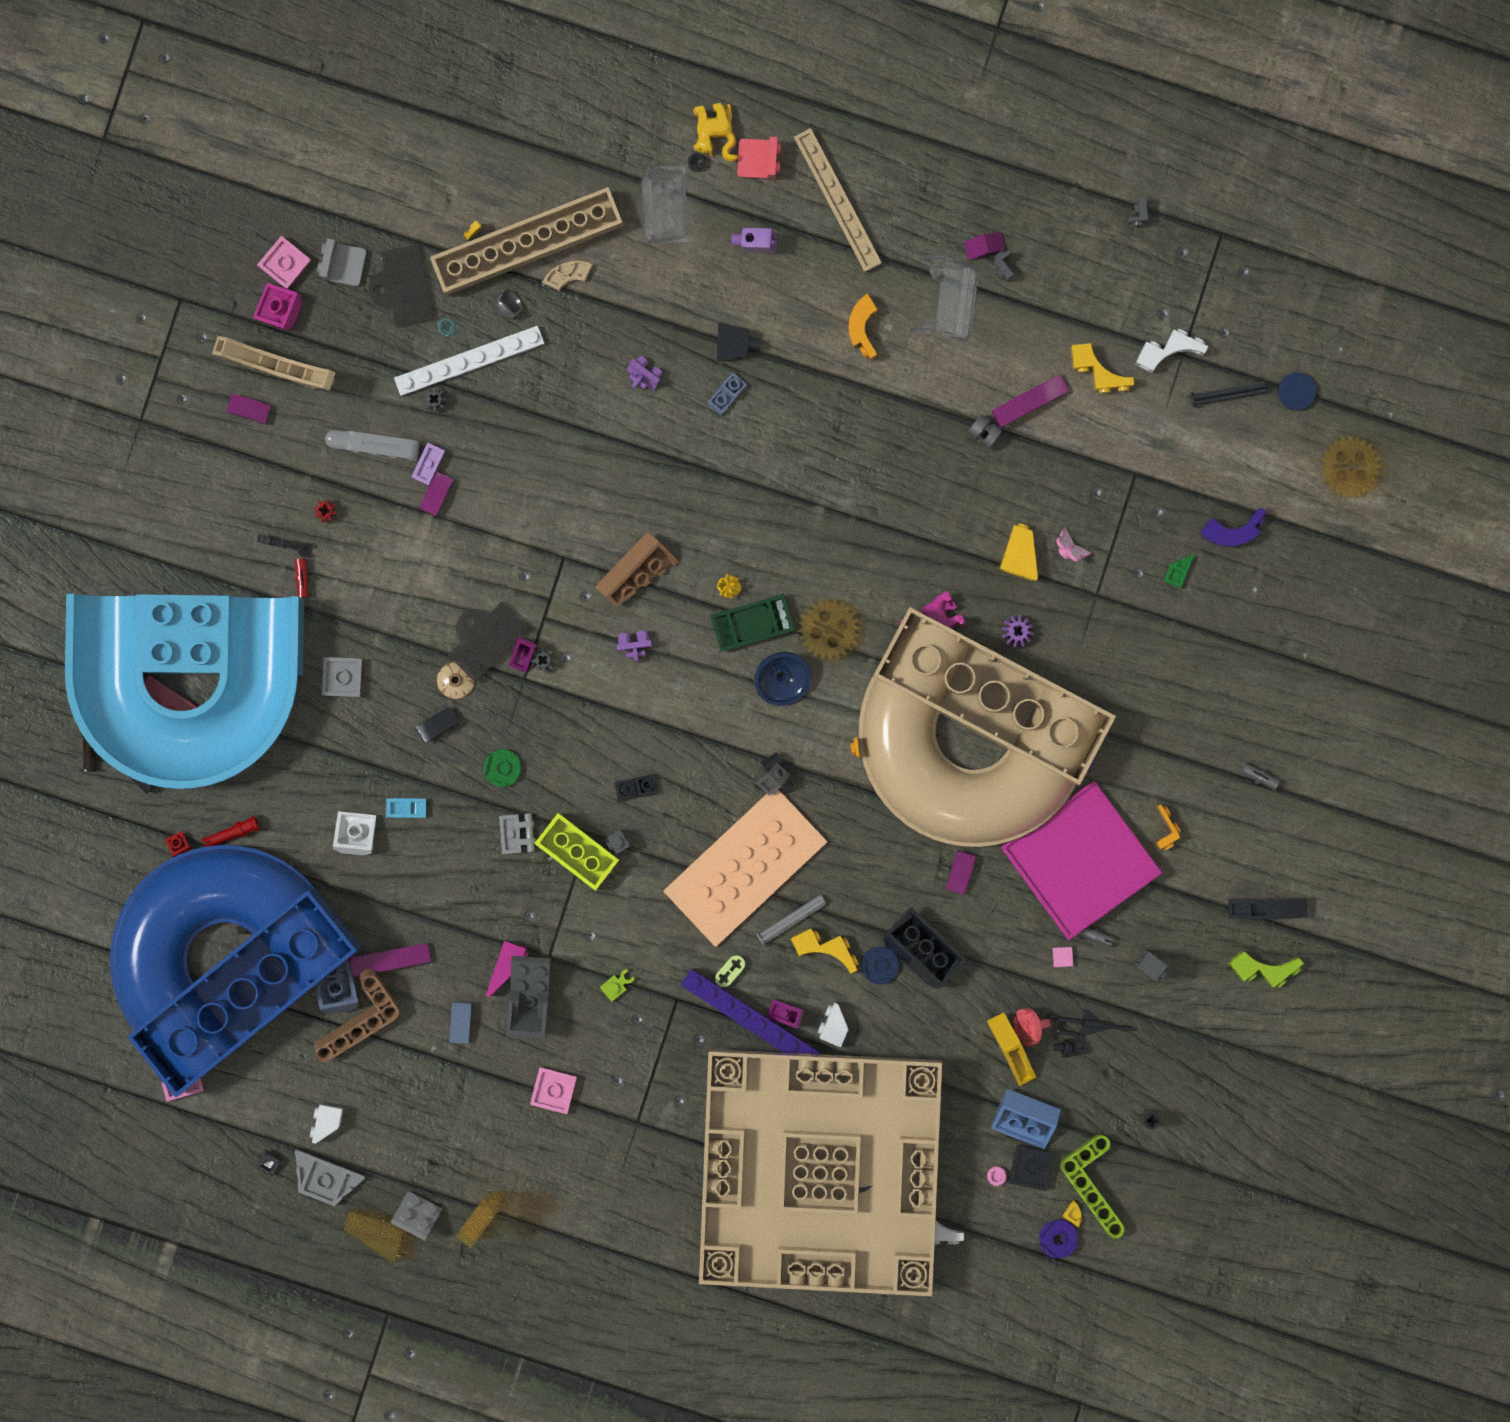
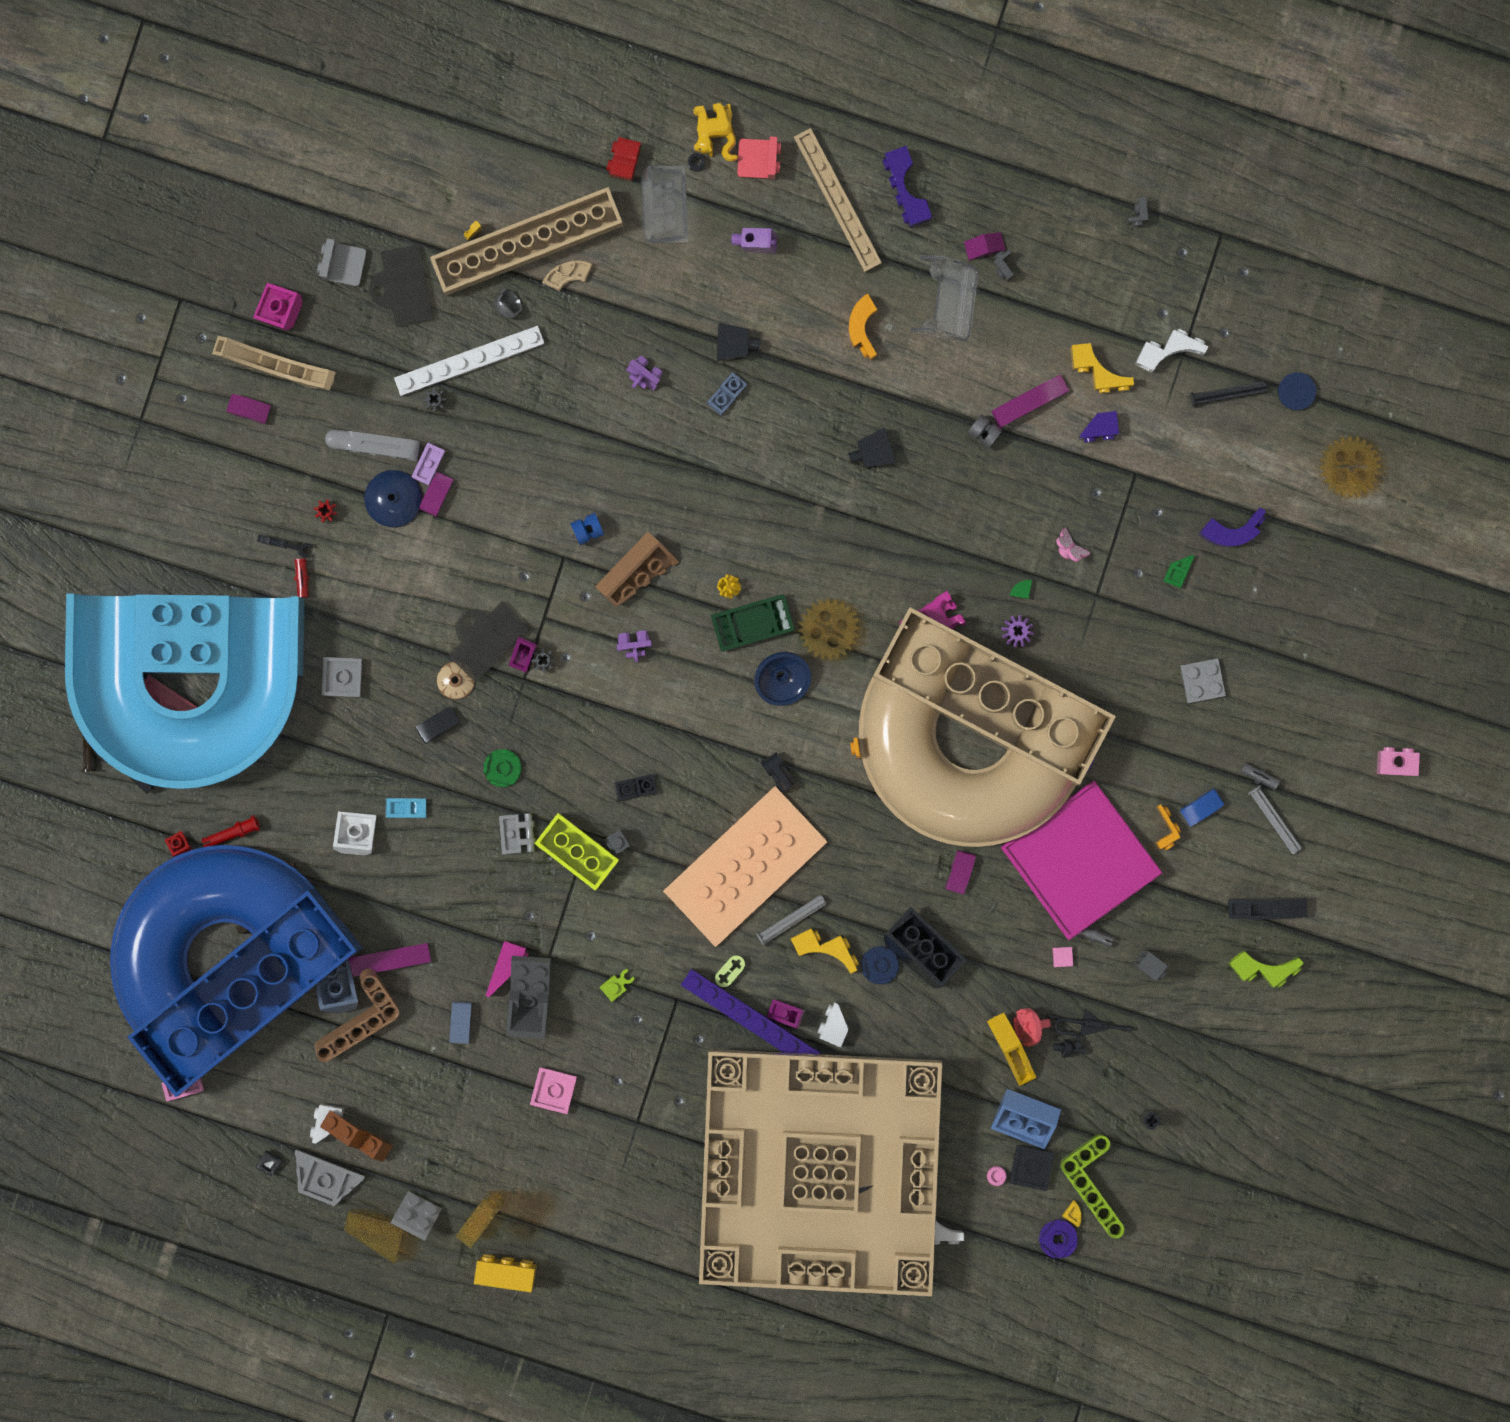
bright pink plate [257,236,311,289] -> none
clear light blue bush [437,318,455,337] -> none
dark grey bracket [756,762,790,796] -> none
yellow slope [999,523,1038,582] -> none
none -> dark orange arch [320,1110,393,1162]
none -> dark blue dish [364,470,422,527]
none -> yellow brick [474,1254,537,1292]
none -> blue wheel [570,512,604,546]
none -> red brick [607,137,641,182]
none -> black torso [848,428,896,469]
none -> dark purple arch [882,146,932,228]
none -> green tile [1009,580,1032,599]
none -> dark purple slope [1079,411,1119,443]
none -> light grey plate [1180,658,1226,703]
none -> blue slope [1180,788,1224,827]
none -> light grey axle [1248,785,1301,854]
none -> bright pink brick [1377,747,1420,776]

